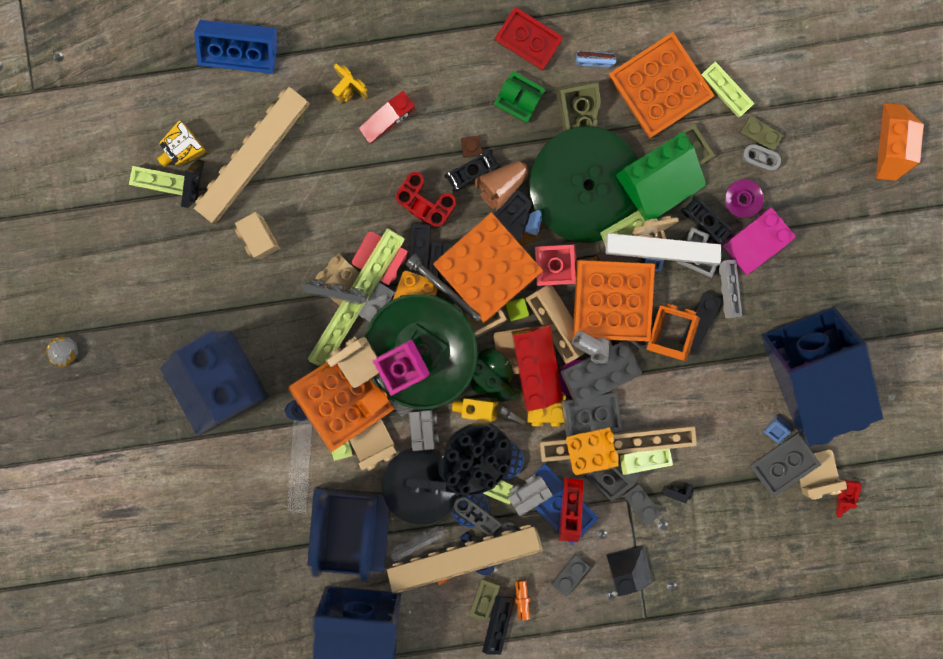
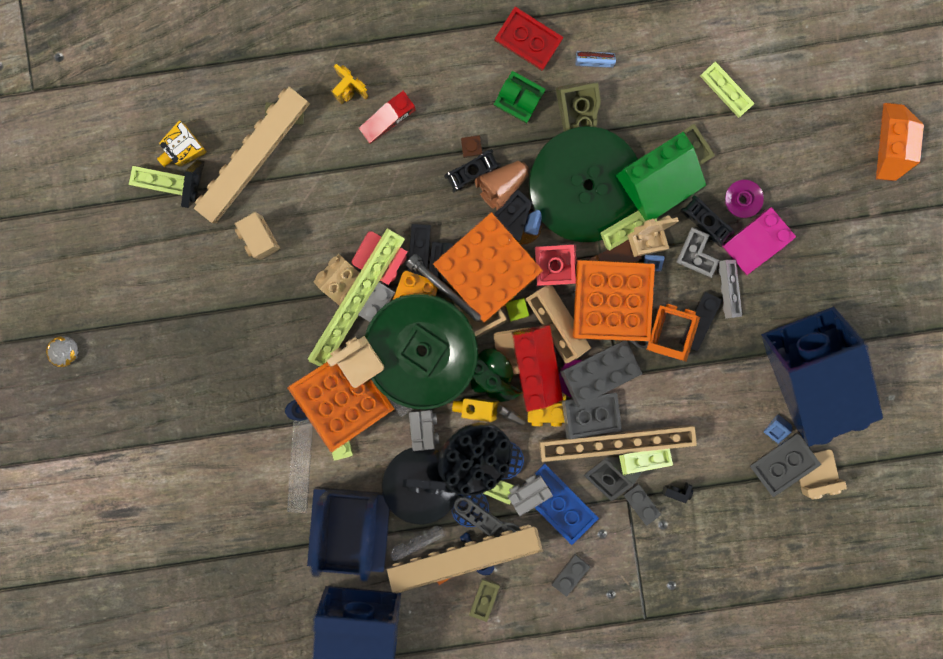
dark blue slope [160,331,269,436] -> none
blue slope [194,20,277,74] -> none
dark grey plate [302,279,368,304] -> none
tan bracket [349,419,398,471] -> none
orange brick [355,386,389,418] -> none
dark pink brick [372,339,430,395] -> none
red beam [396,172,456,228] -> none
black plate [482,596,515,655] -> none
orange pin [515,580,530,620] -> none
red slope [559,478,584,543] -> none
light orange bracket [566,427,619,475] -> none
light grey piece [572,330,610,364] -> none
white tile [605,233,721,265] -> none
black slope [606,545,653,597] -> none
orange plate [608,32,715,139] -> none
olive plate [739,116,783,151] -> none
light grey plate [742,144,781,171] -> none
red slope [836,479,862,518] -> none

